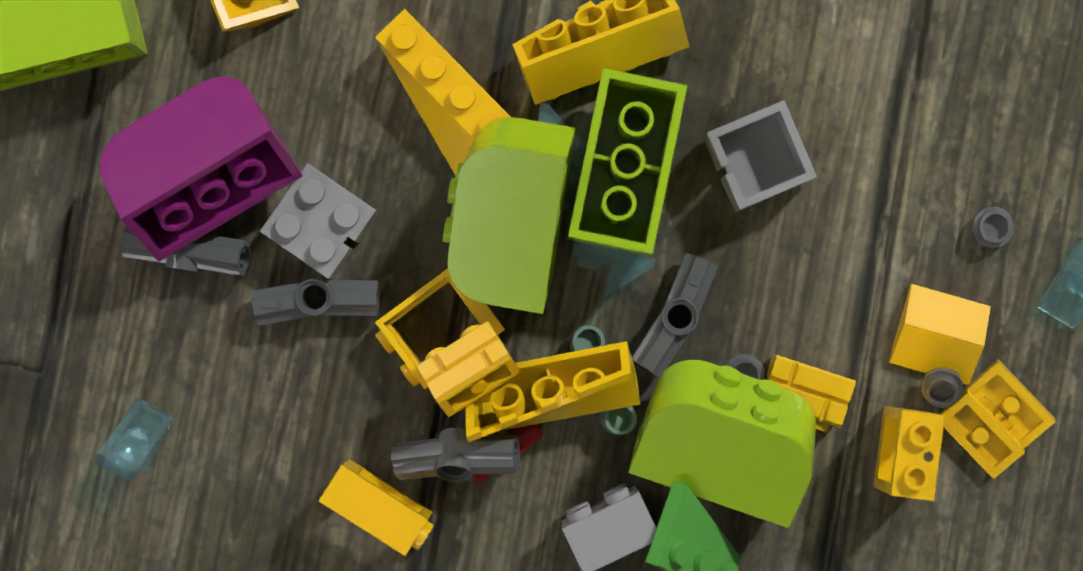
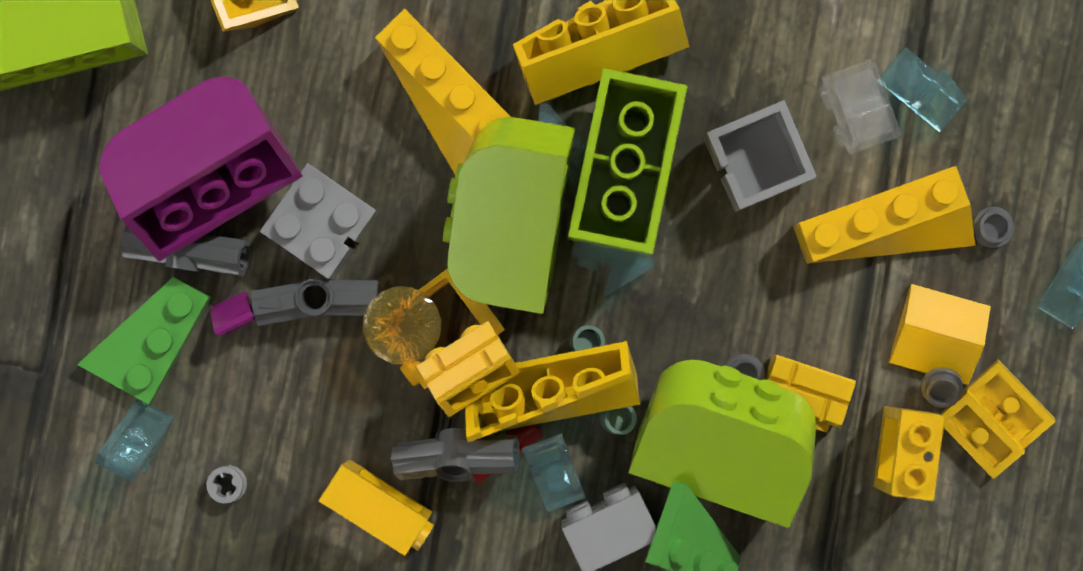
dark grey piece [632,253,718,377] -> none
none -> bright green wing [77,277,212,405]
none -> light grey bush [206,465,247,504]
none -> magenta slope [210,292,256,336]
none -> clear yellow wheel [363,286,441,364]
none -> clear light blue slope [522,434,586,512]
none -> yellow wedge [793,166,976,264]
none -> clear brick [820,59,902,155]
none -> clear light blue slope [877,47,967,132]

